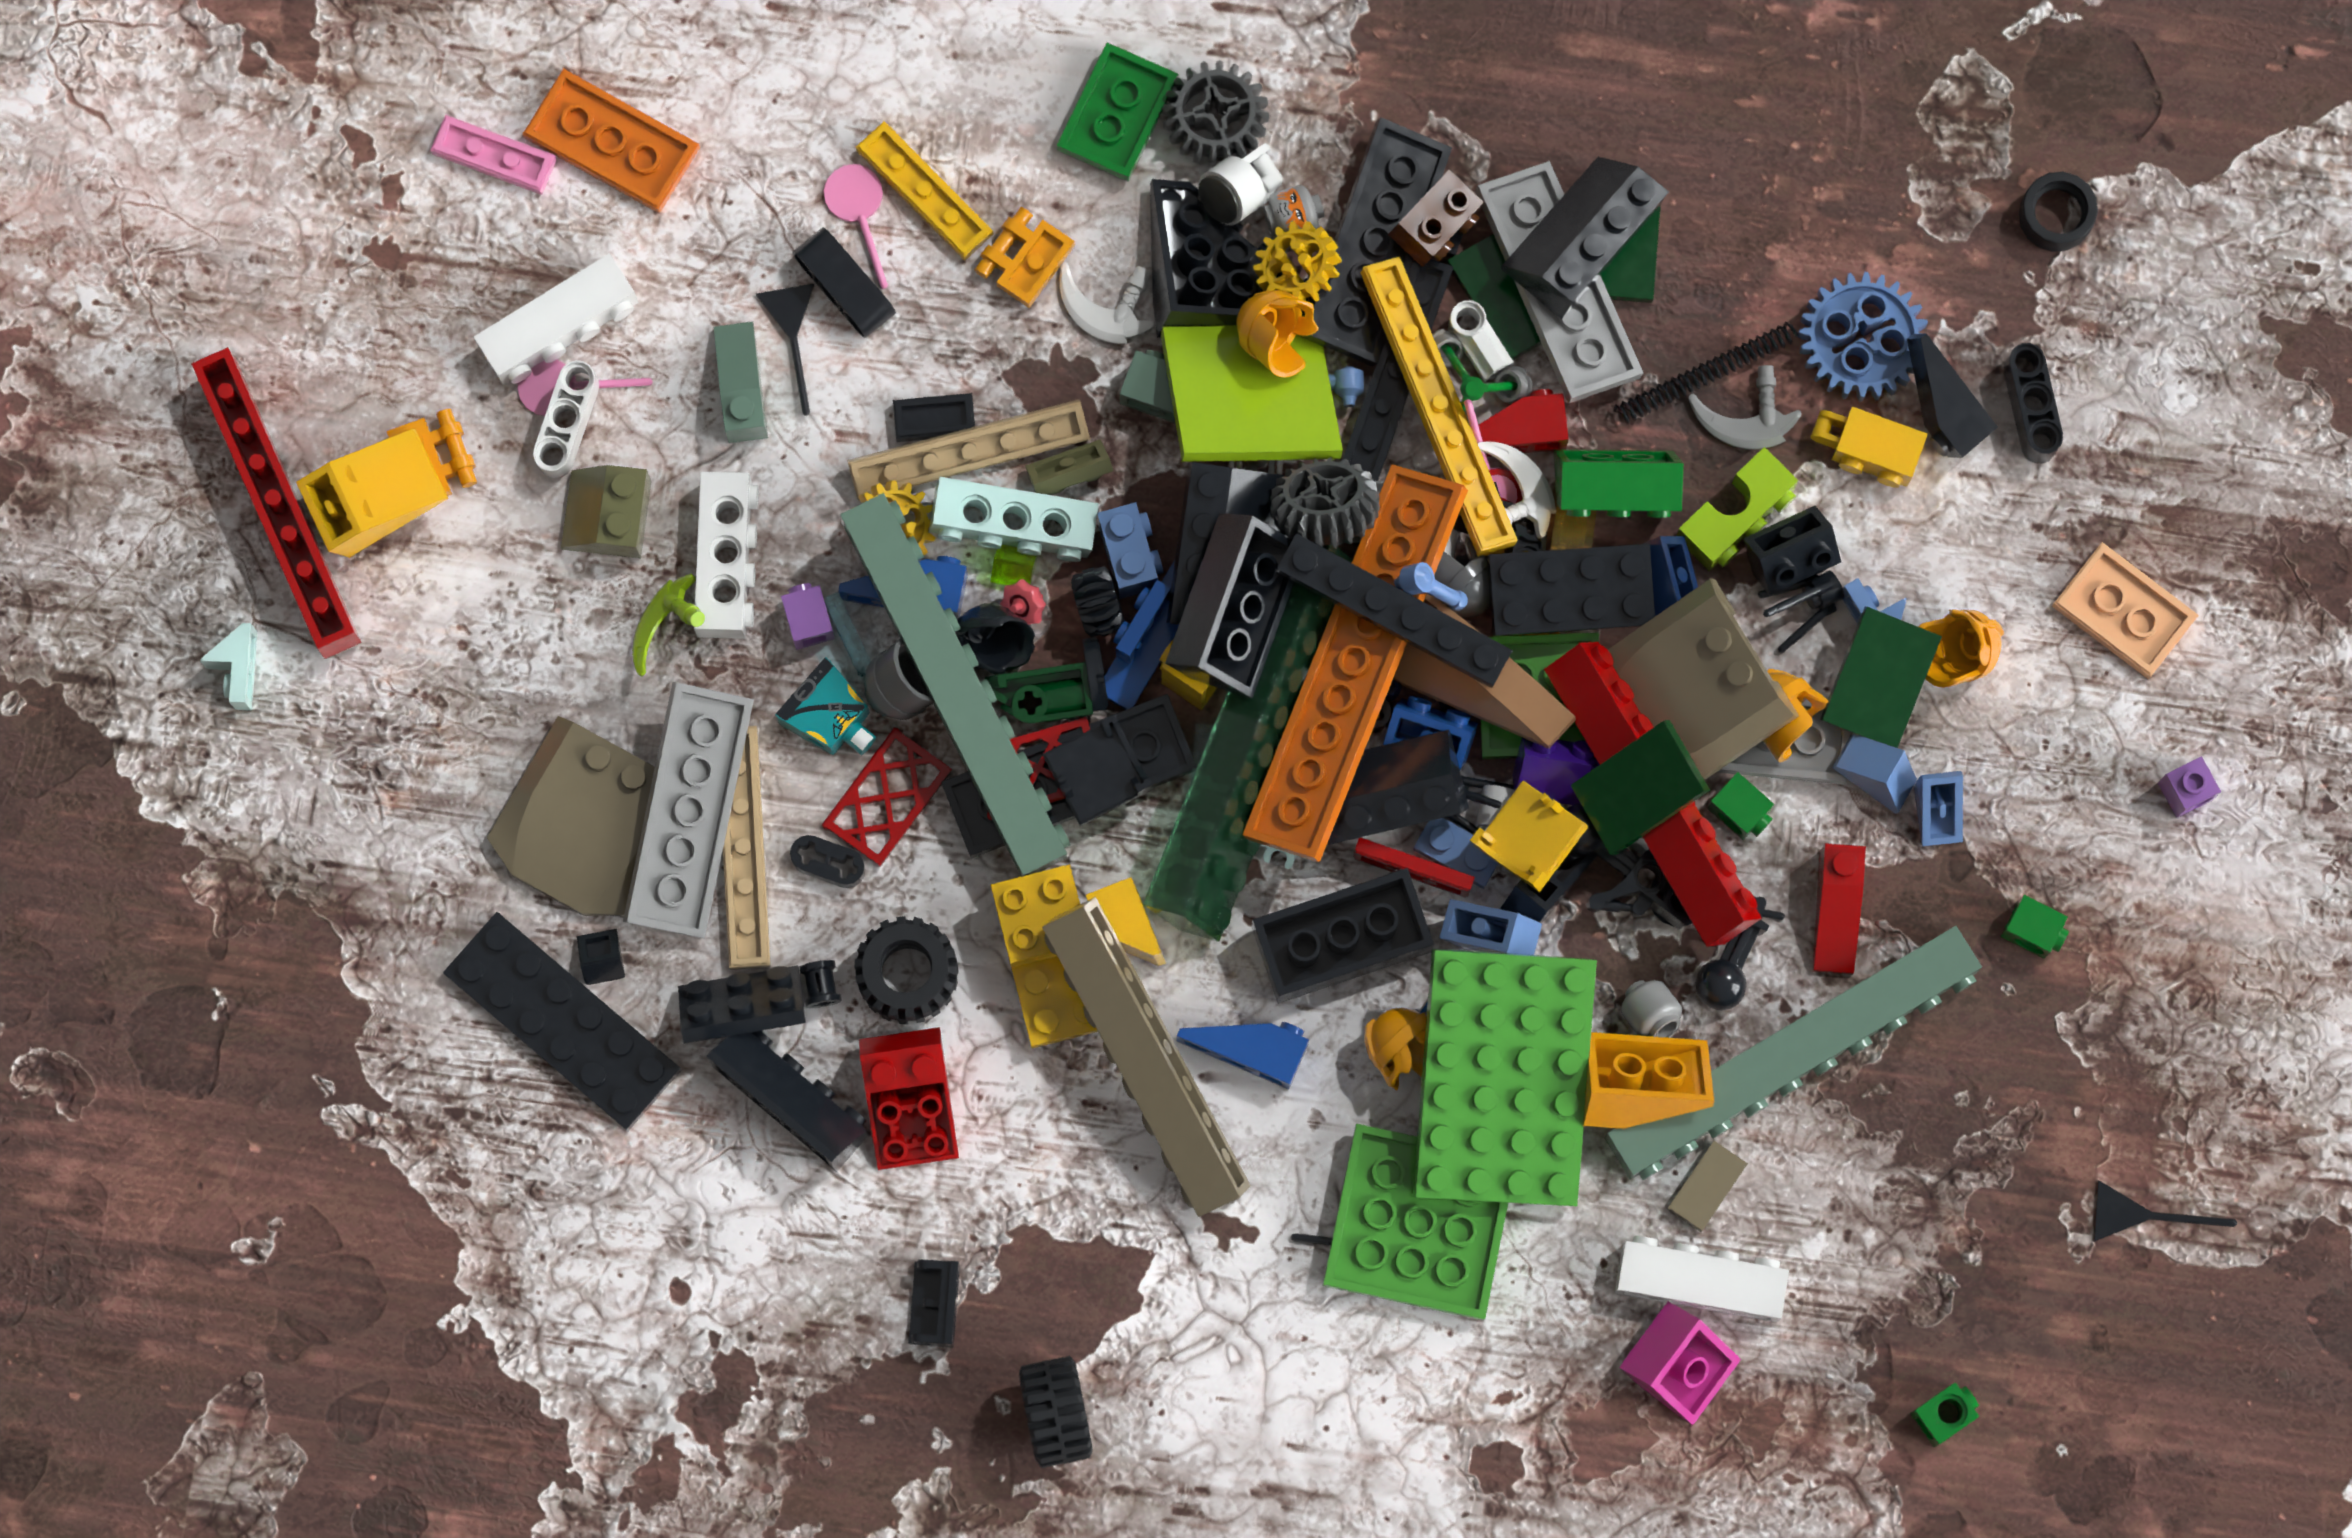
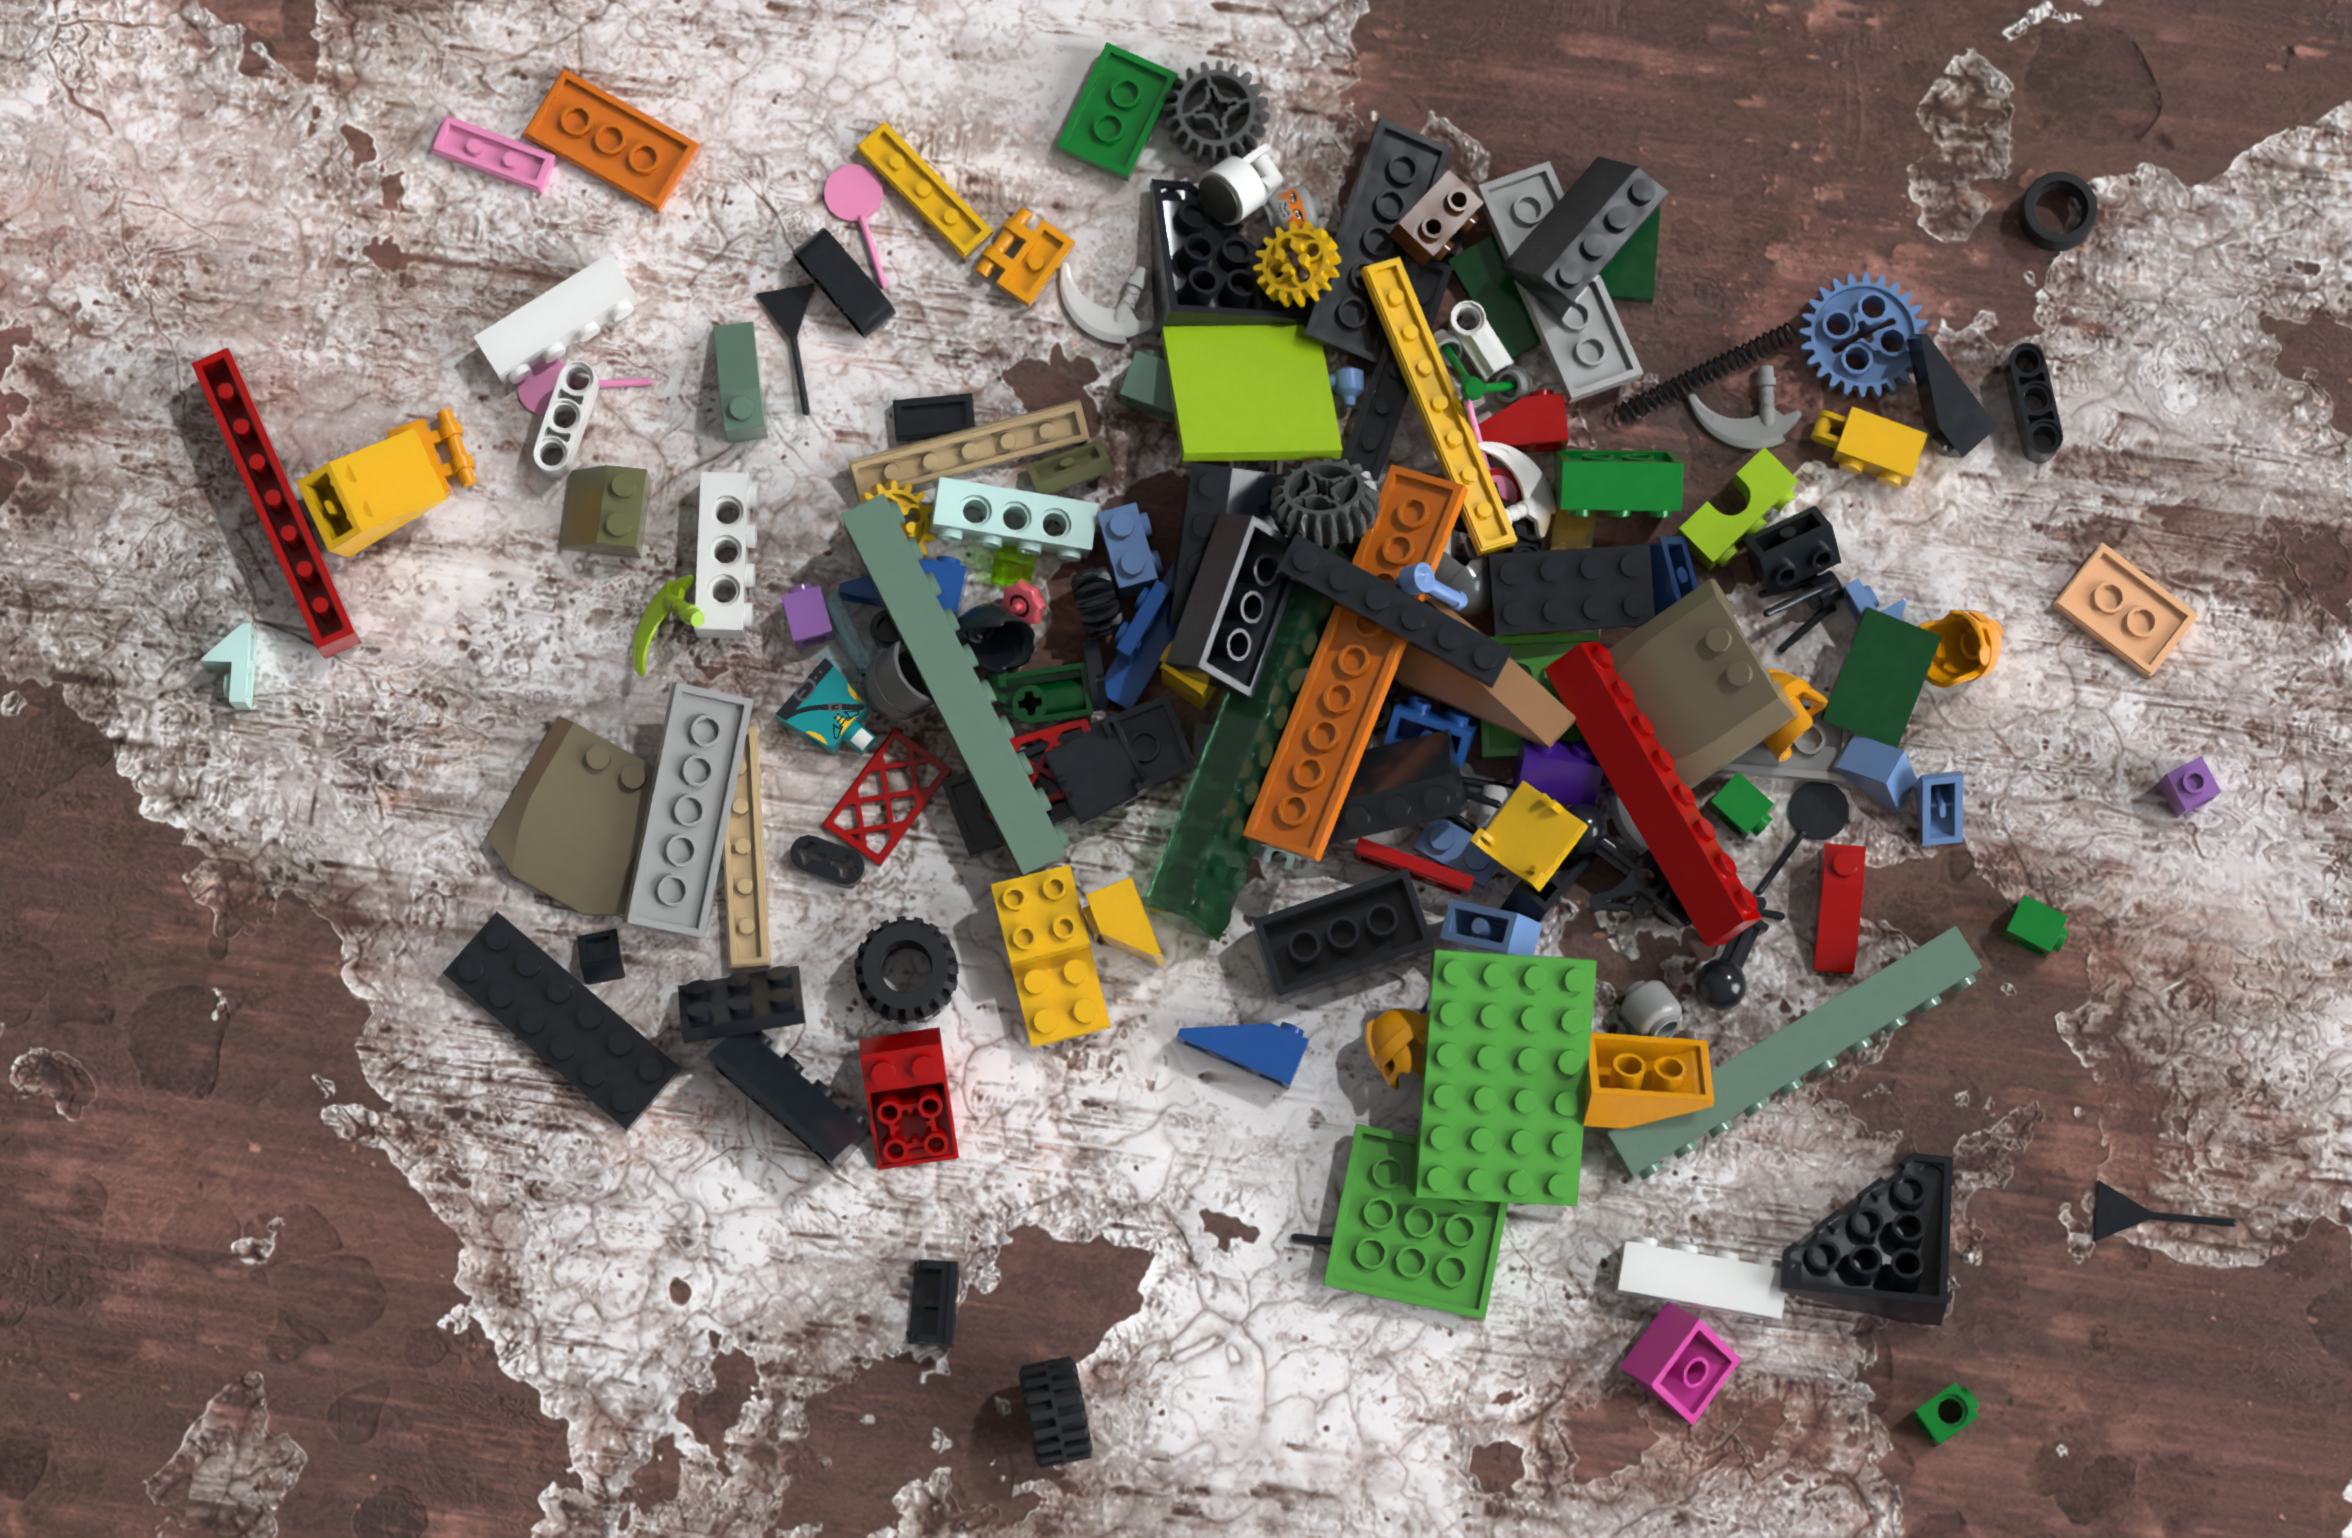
black bush [799,960,842,1008] -> none
dark tan brick [1042,897,1251,1217] -> none
light orange helmet [1236,290,1319,377] -> none
dark green tile [1571,720,1710,855] -> none
dark tan tile [1667,1141,1748,1232] -> none
none -> black plate [870,610,903,649]
none -> black piece [1755,782,1849,895]
none -> black slope [1780,1153,1953,1326]

